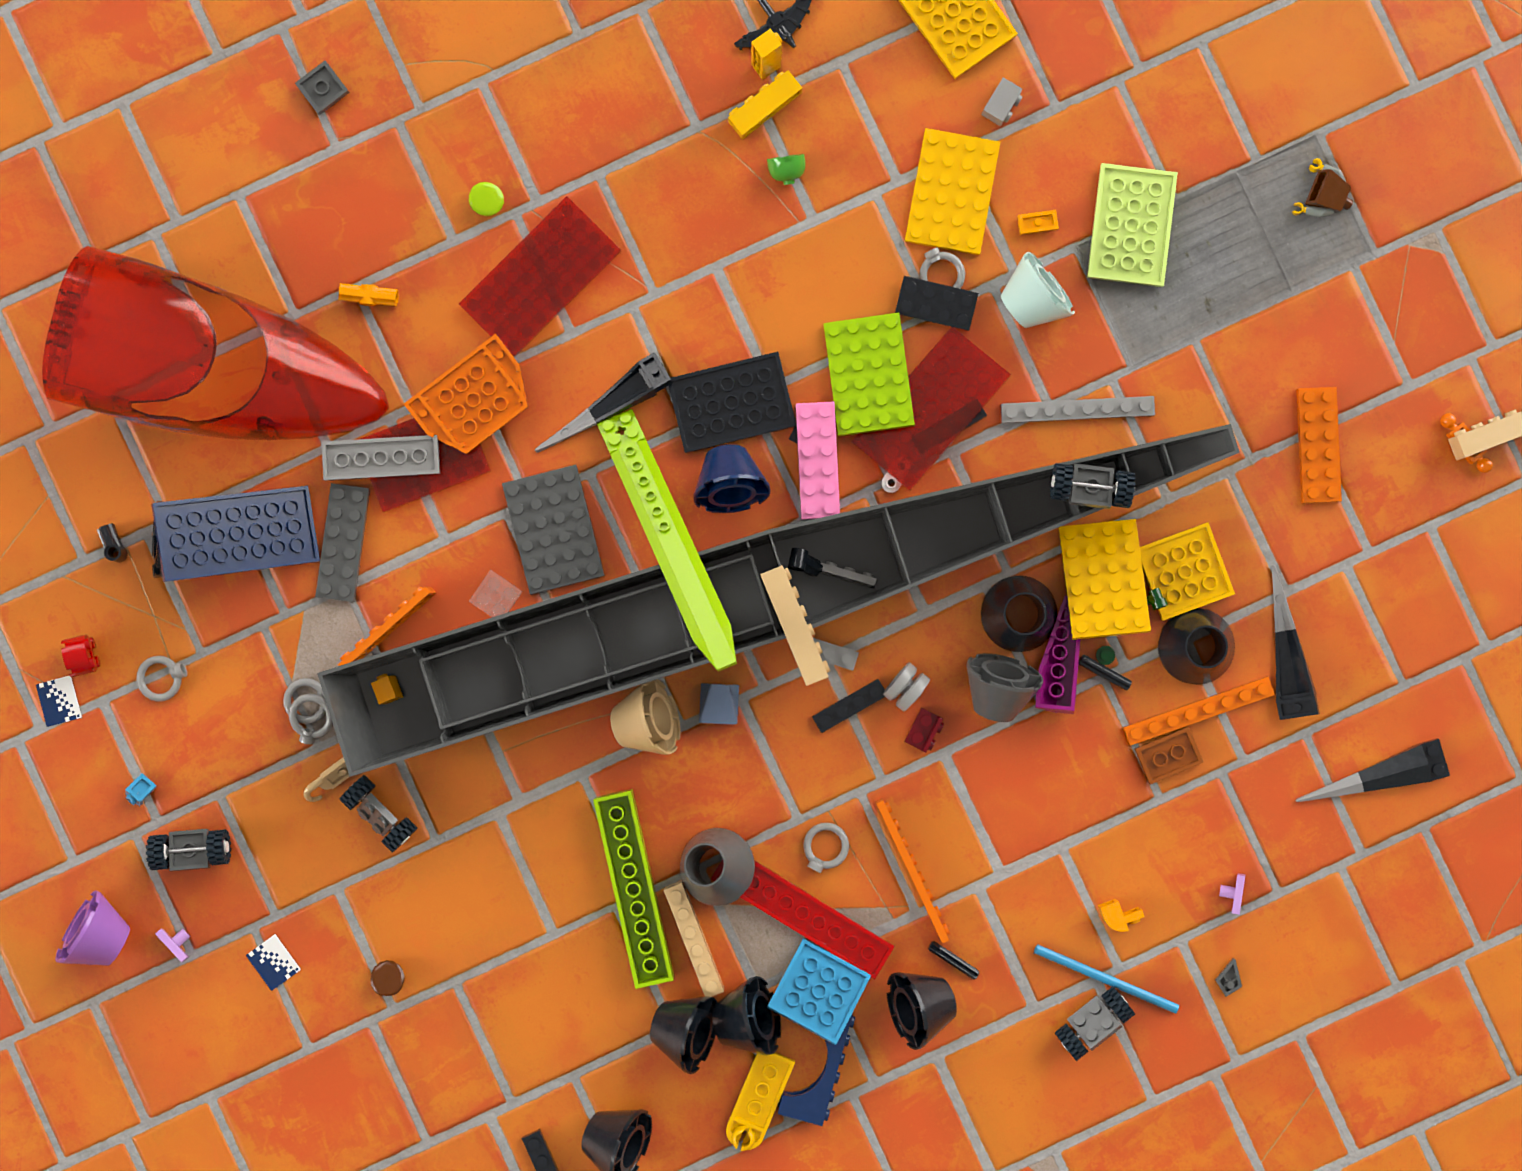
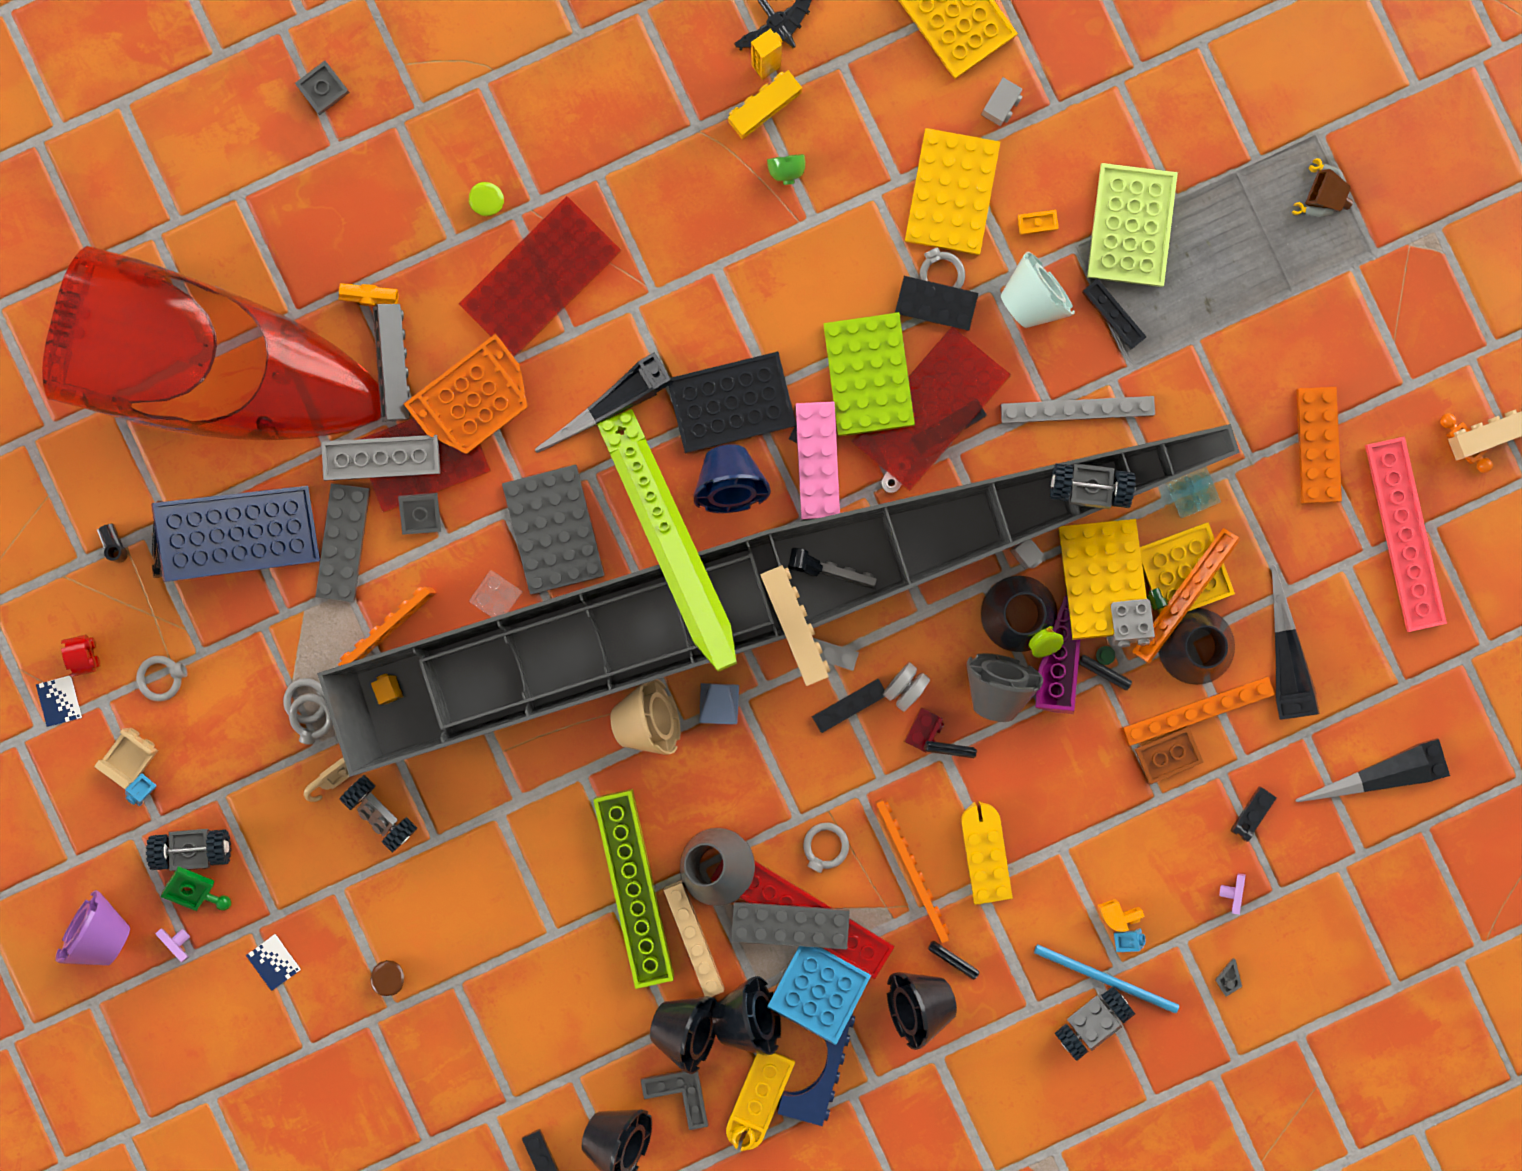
none -> tan panel [94,728,159,789]
none -> green plate [161,866,231,911]
none -> brick [373,304,411,422]
none -> dark grey plate [398,493,441,535]
none -> dark grey plate [641,1071,708,1130]
none -> dark grey plate [731,902,850,949]
none -> black axle [924,741,977,758]
none -> yellow plate [961,801,1013,905]
none -> light grey brick [1010,539,1044,569]
none -> lime piece [1029,626,1064,658]
none -> black plate [1082,278,1147,350]
none -> light grey bracket [1111,599,1155,647]
none -> dark azure bracket [1114,928,1145,952]
none -> orange plate [1132,528,1240,664]
none -> clear light blue slope [1166,467,1221,518]
none -> black plate [1231,786,1277,842]
none -> coral plate [1365,436,1447,632]

